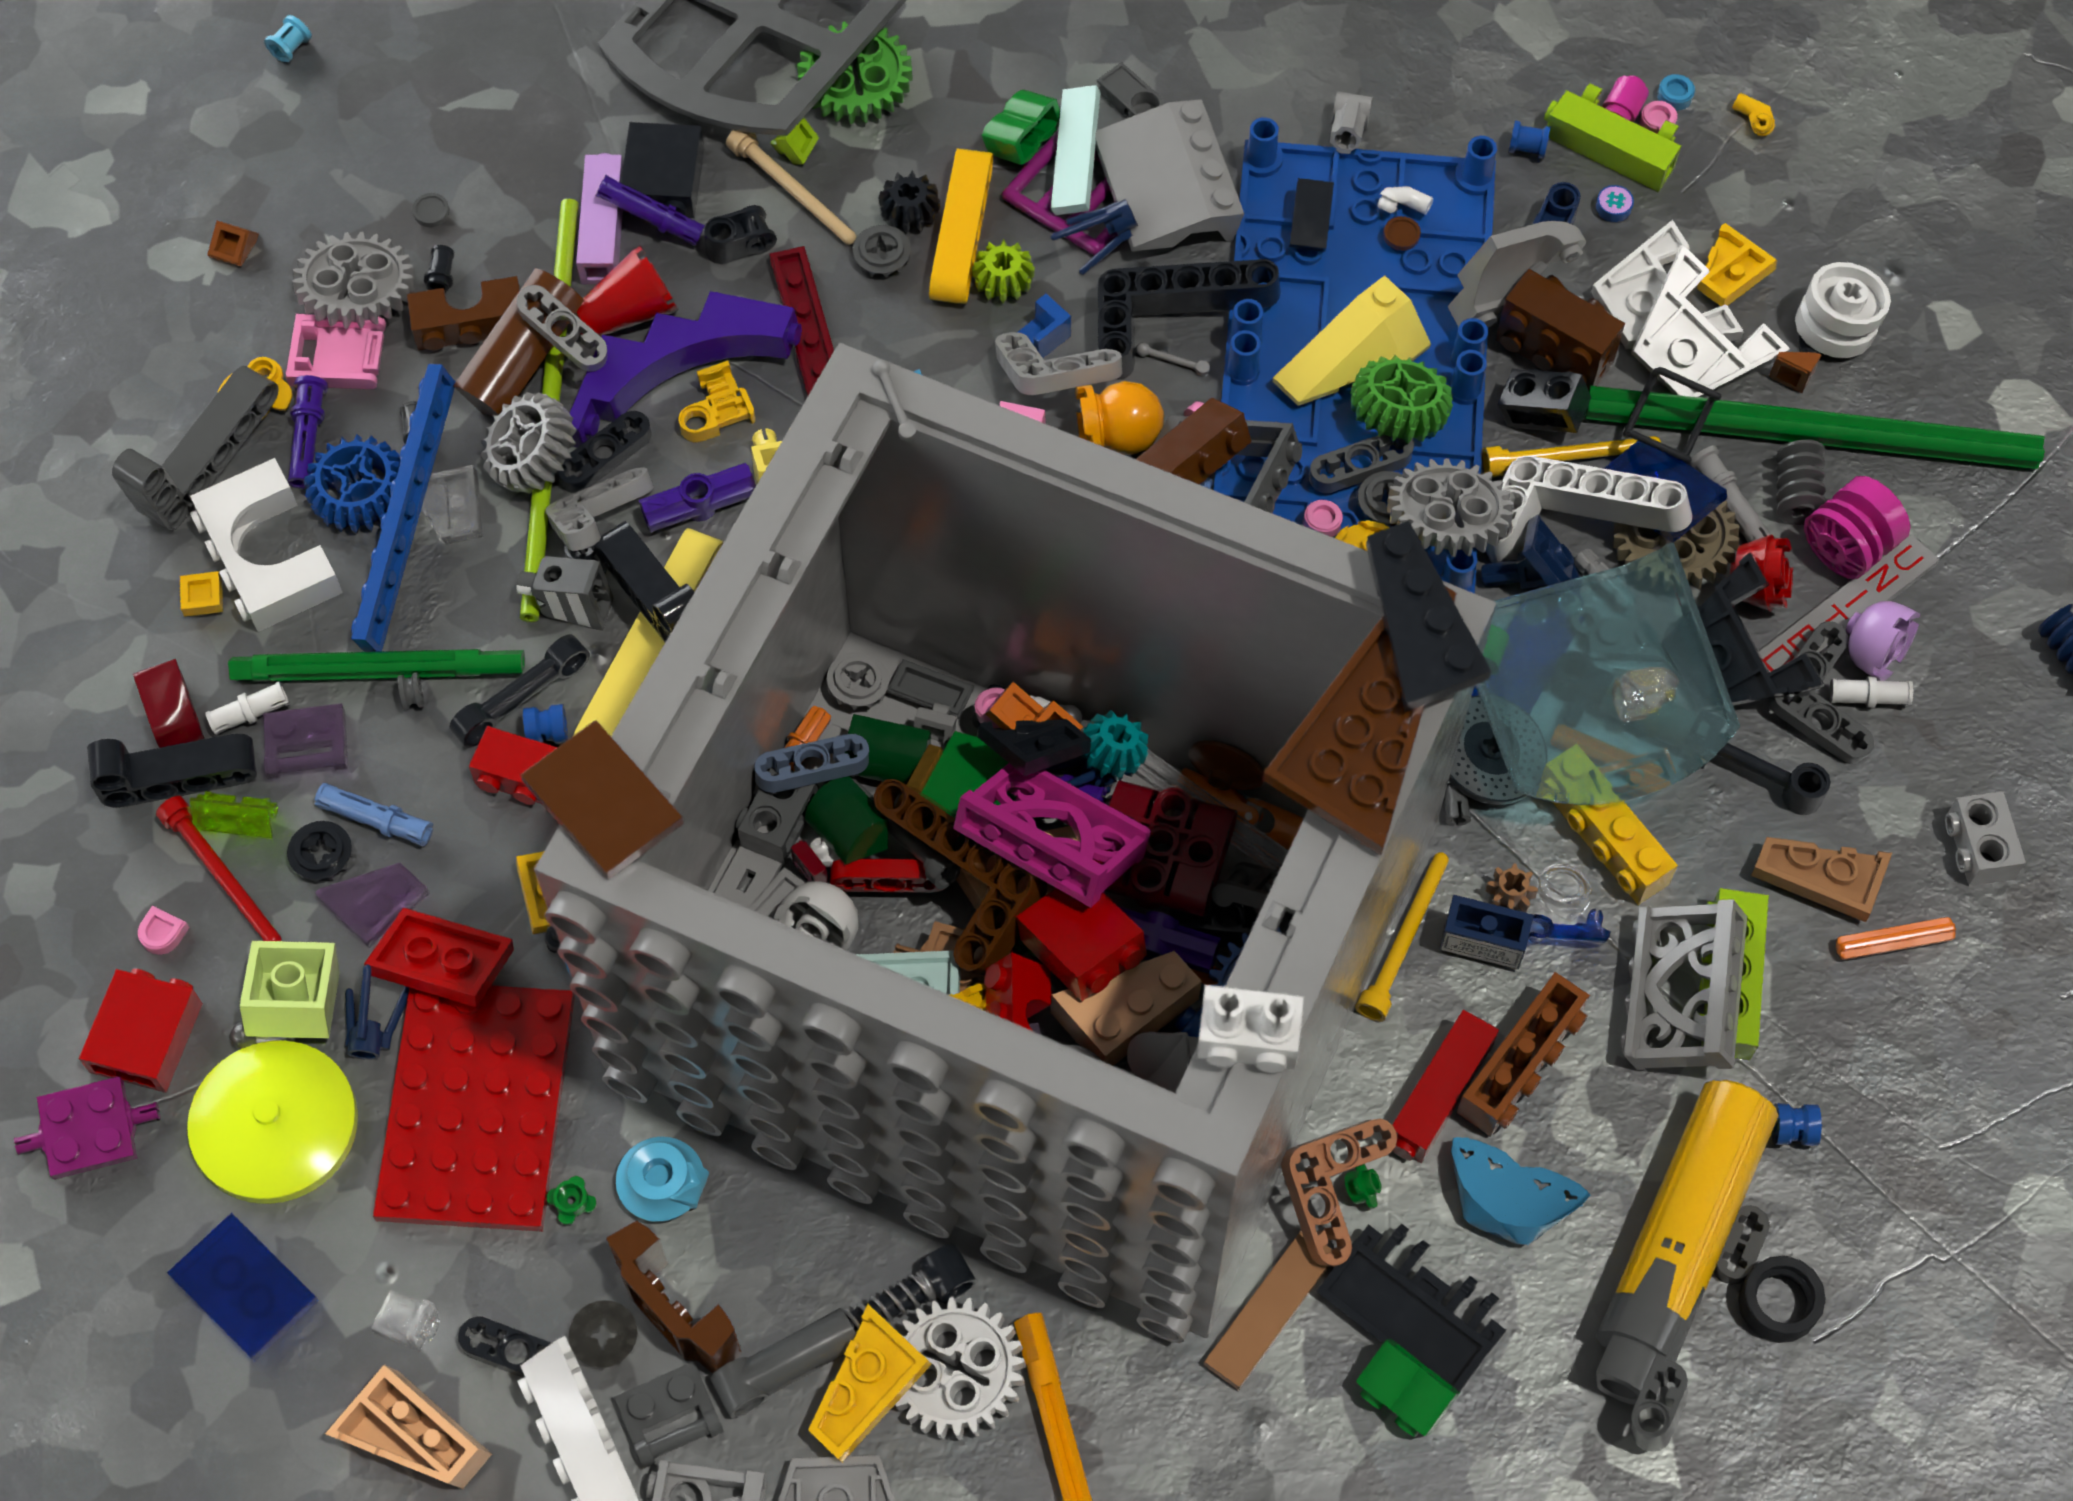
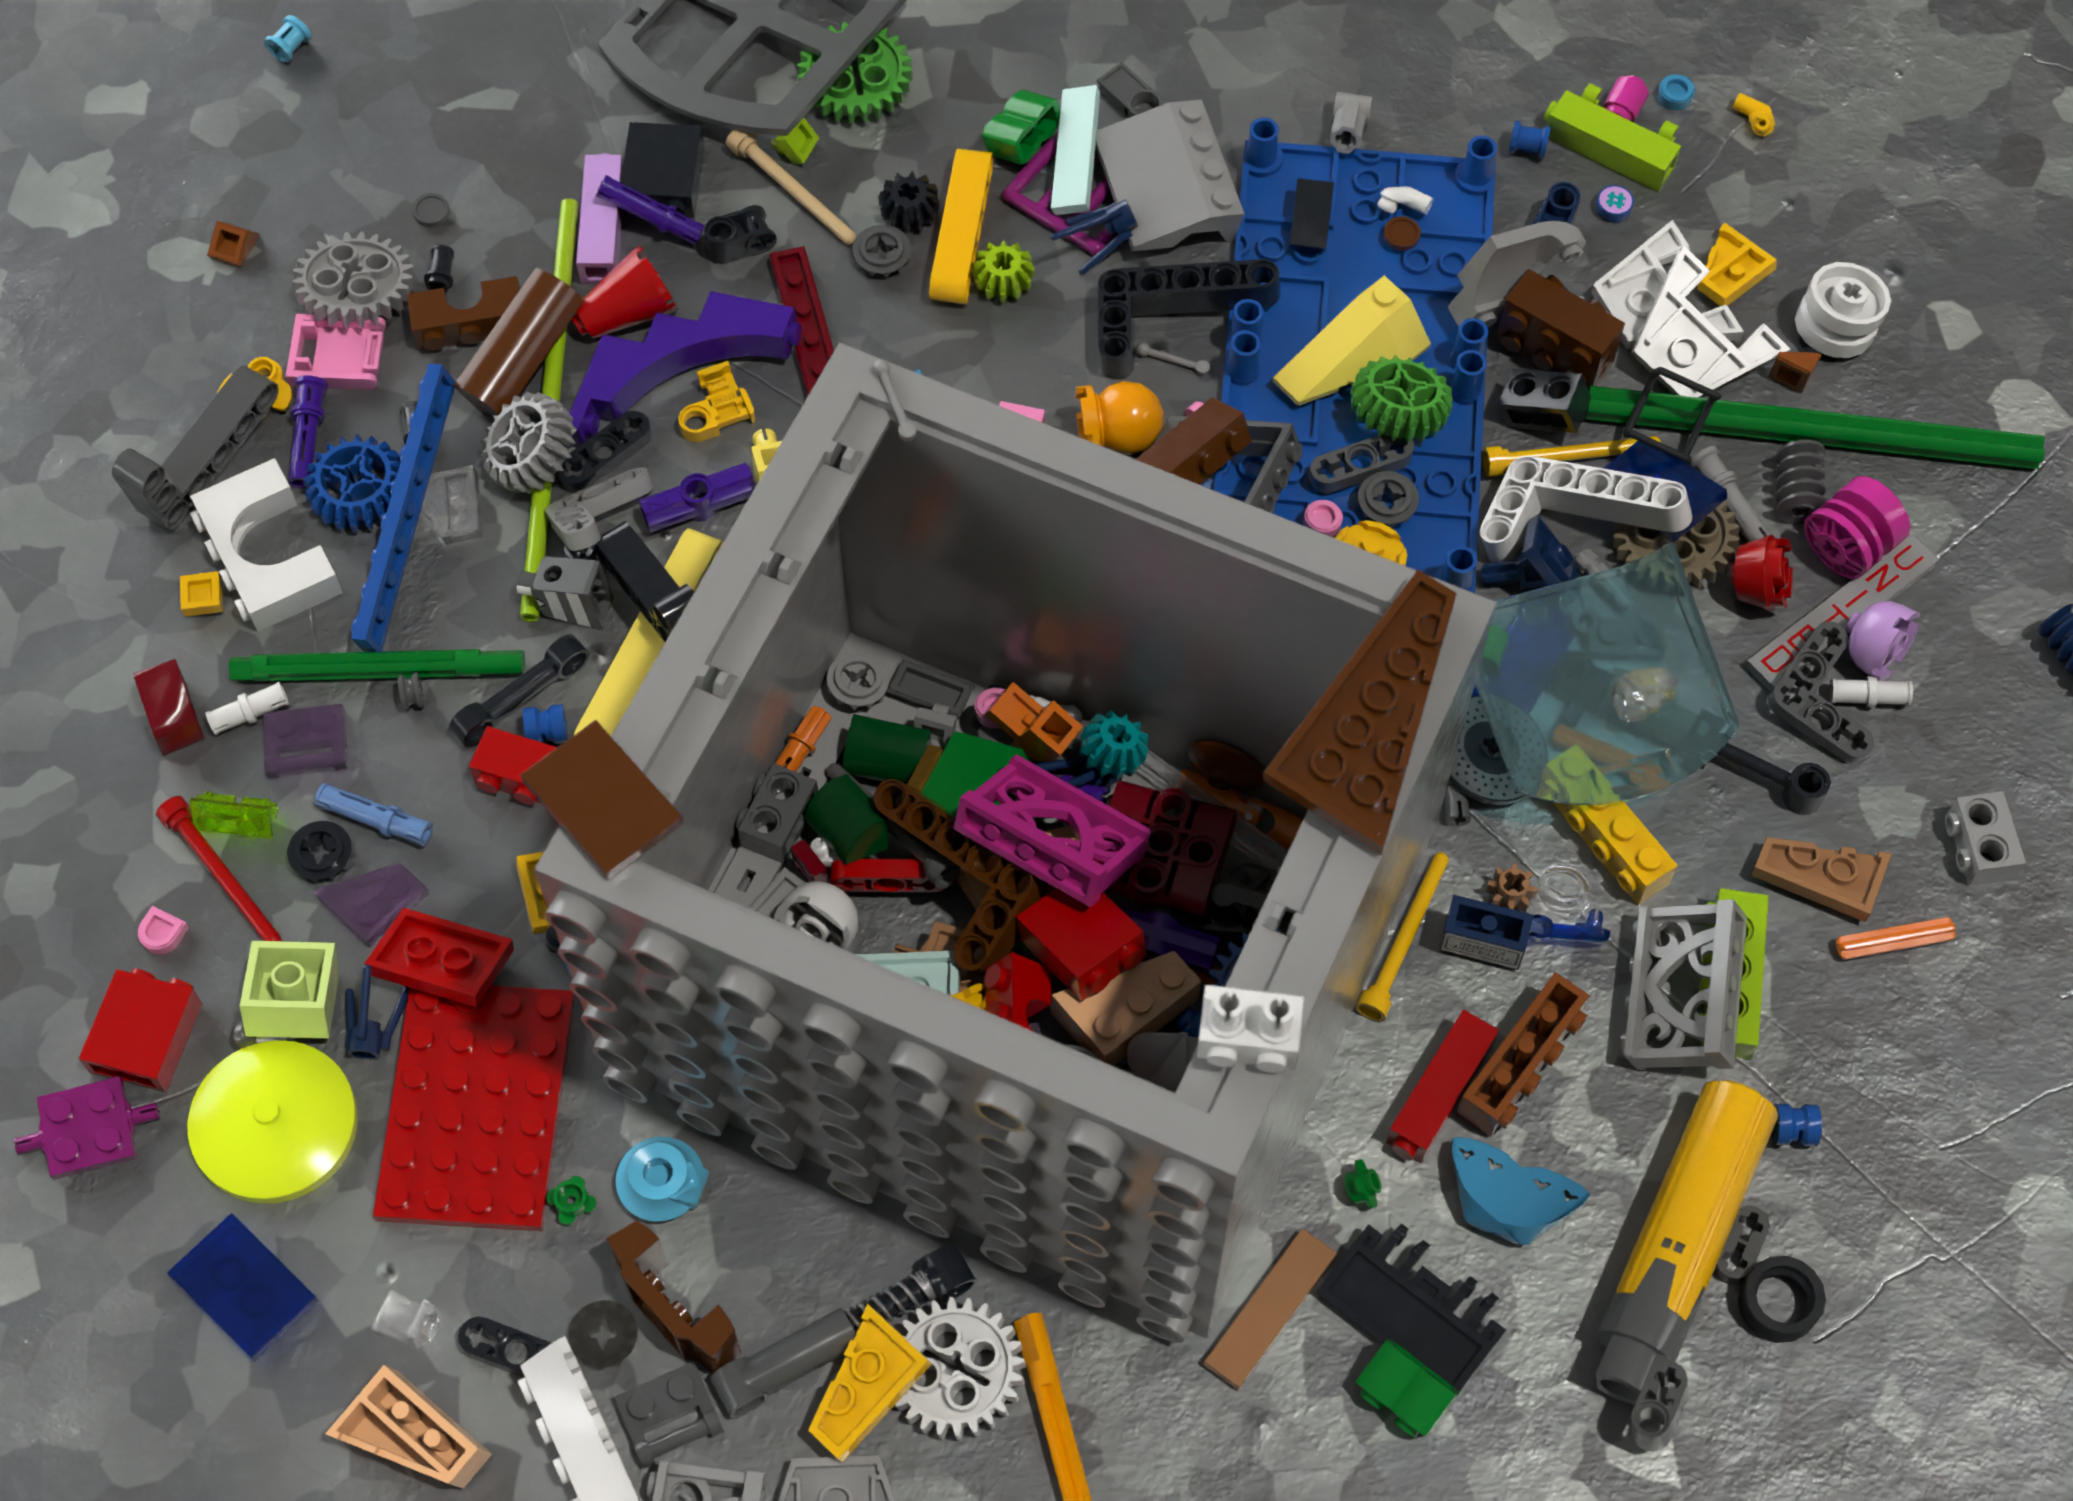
black beam [87,734,257,808] -> none
light grey beam [517,285,608,372] -> none
sand blue beam [754,734,869,793] -> none
black wing [978,719,1091,776] -> none
light grey beam [995,332,1122,395] -> none
blue panel [1017,294,1071,358] -> none
nougat beam [1281,1119,1397,1266] -> none
black wing [1366,521,1492,712] -> none
light grey gear [1387,458,1514,557] -> none
bright pink tile [1640,101,1677,134] -> none
black wing [1664,553,1825,711] -> none

